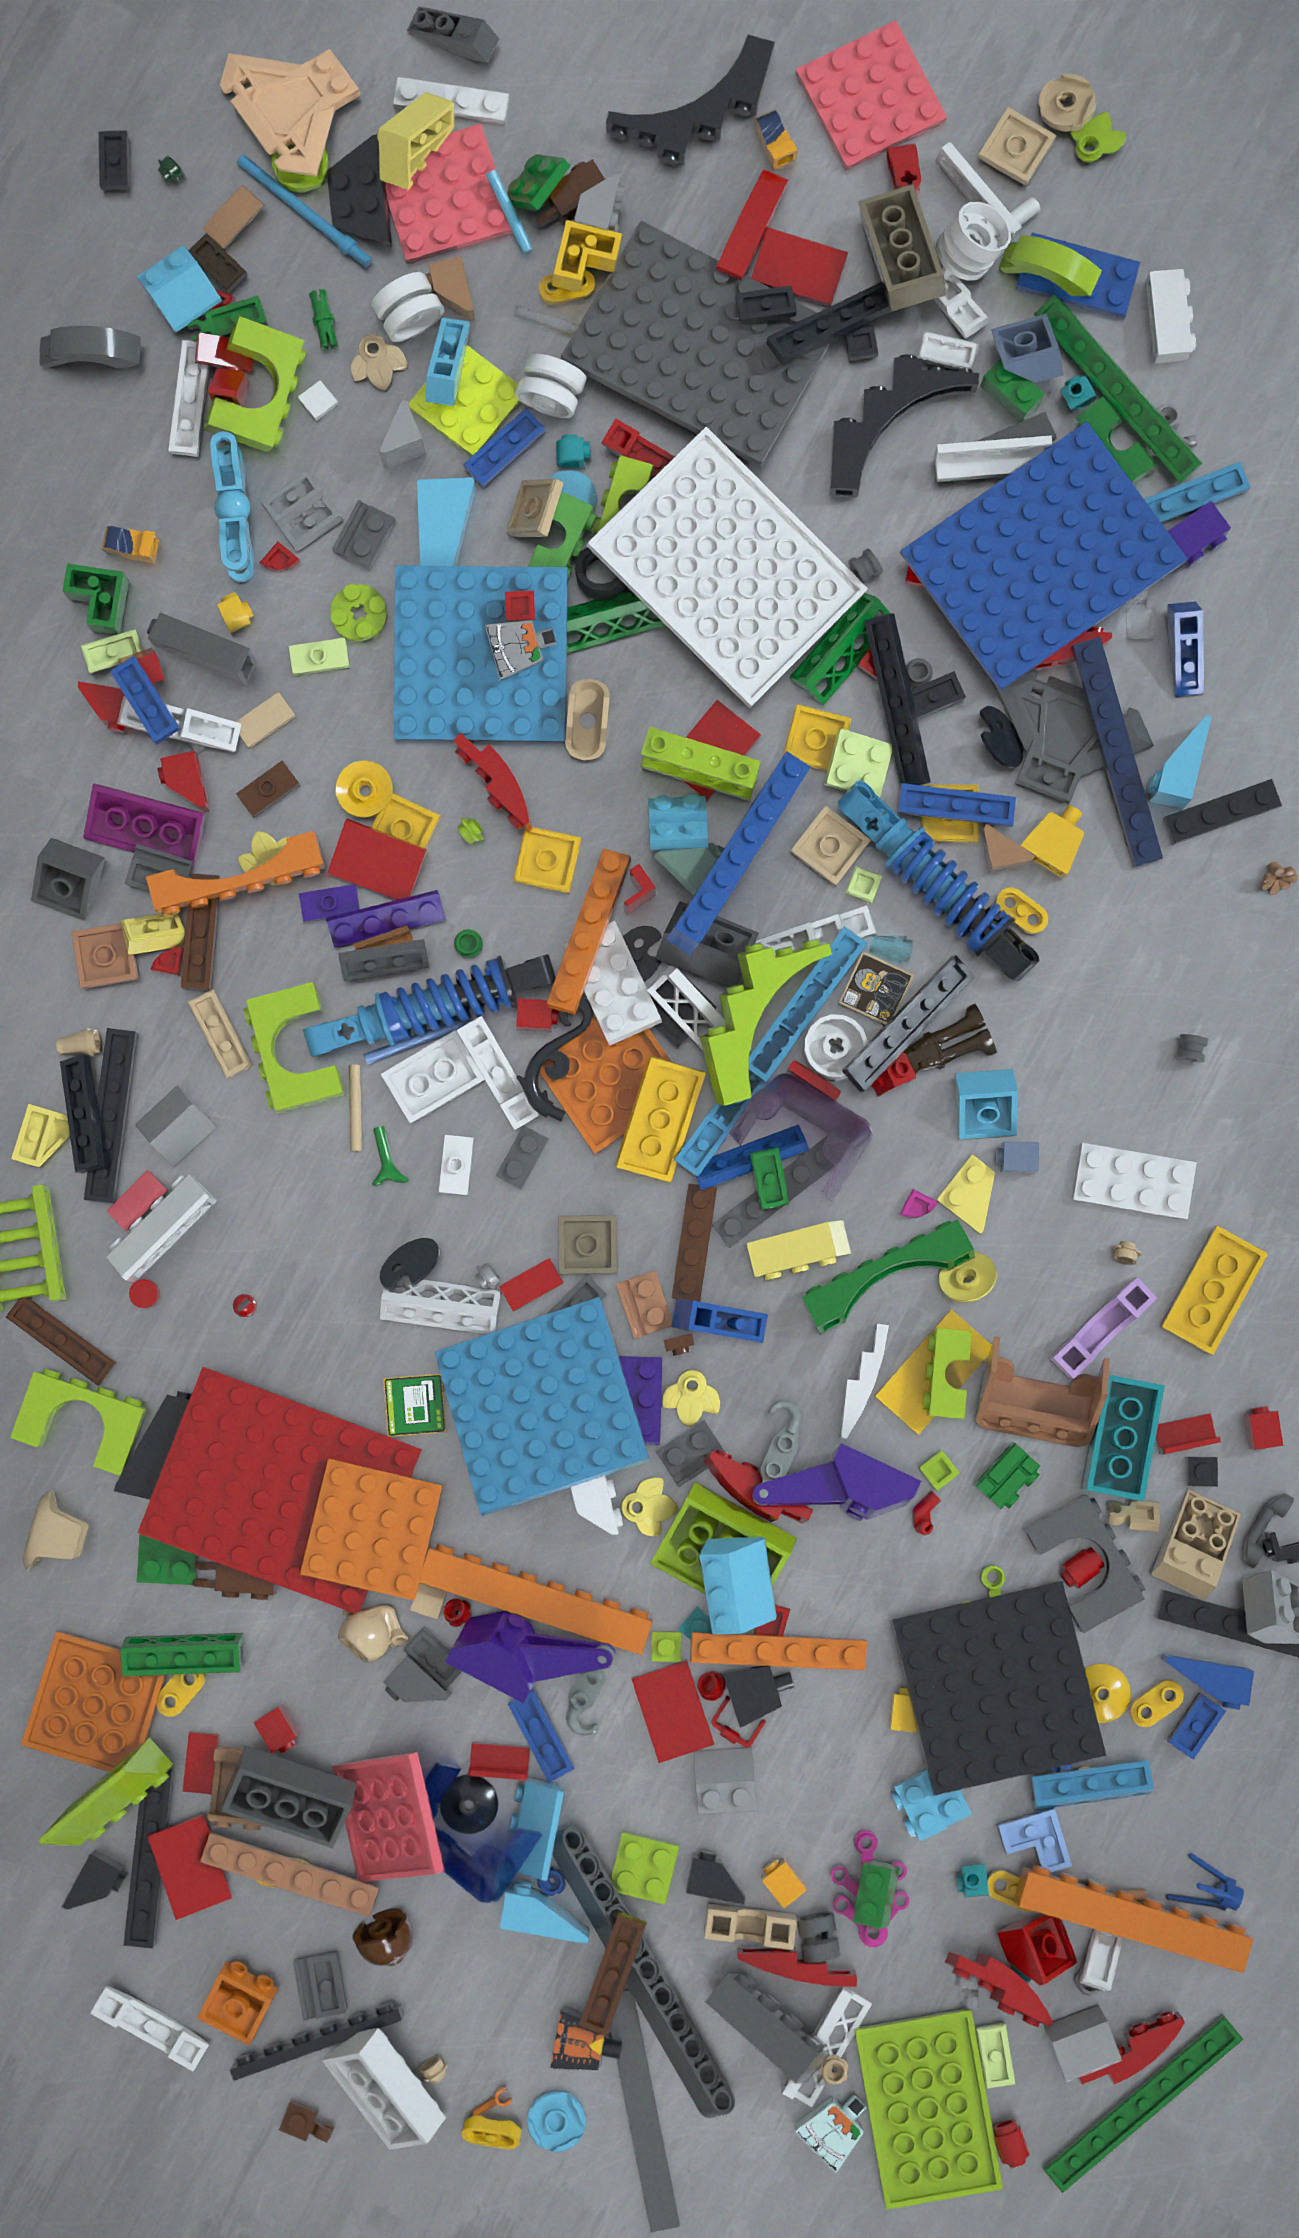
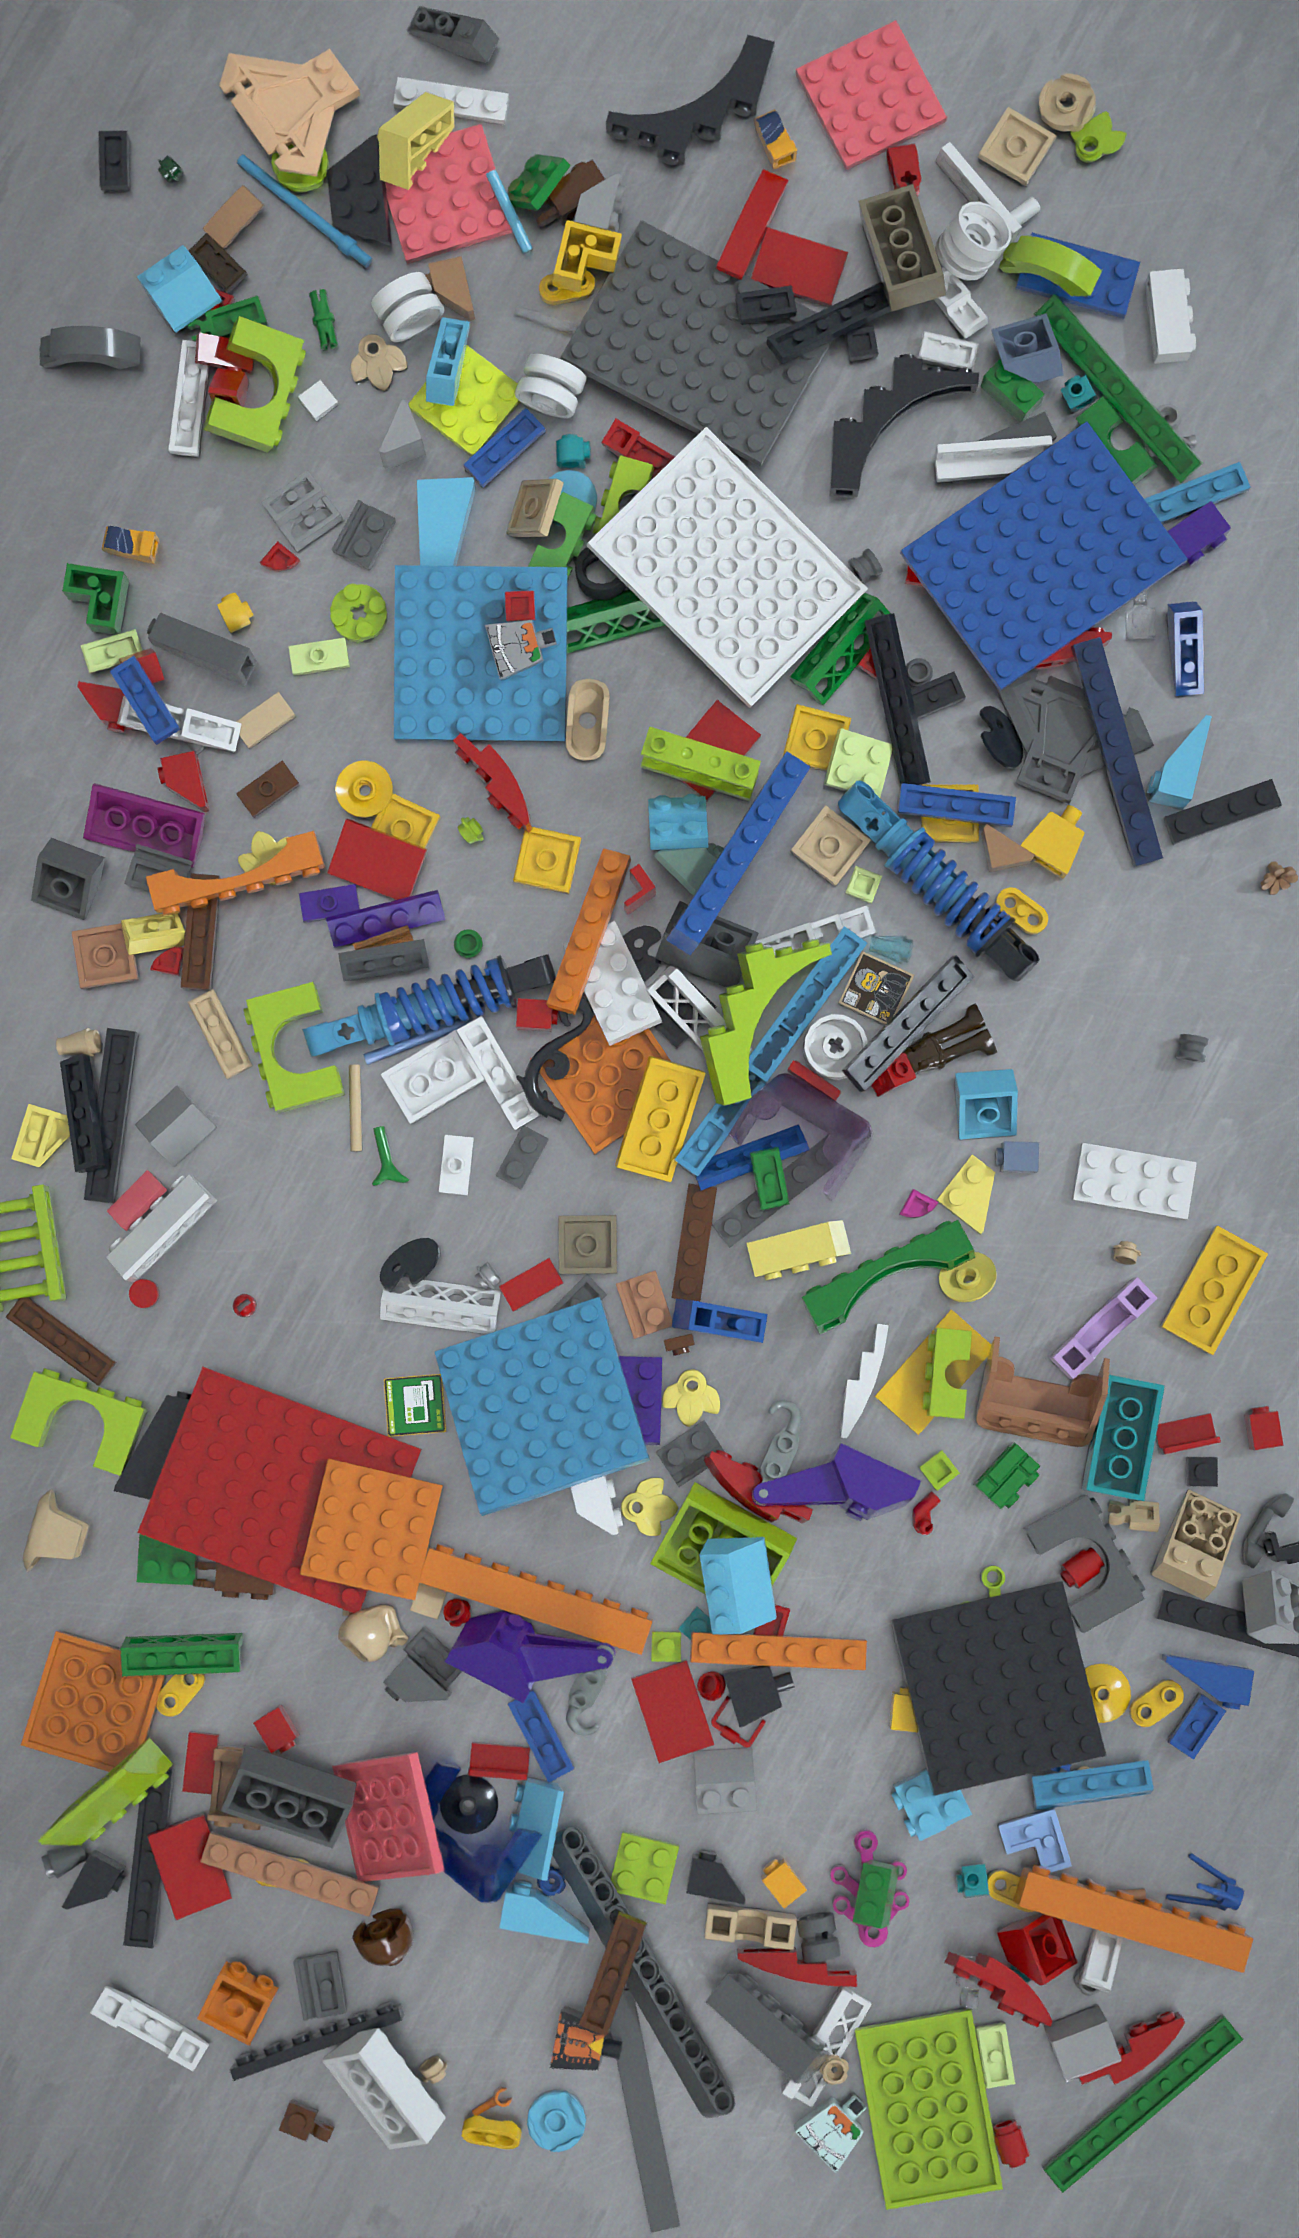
medium azure piece [210,431,254,583] -> none
none -> dark grey cone [41,1845,87,1879]

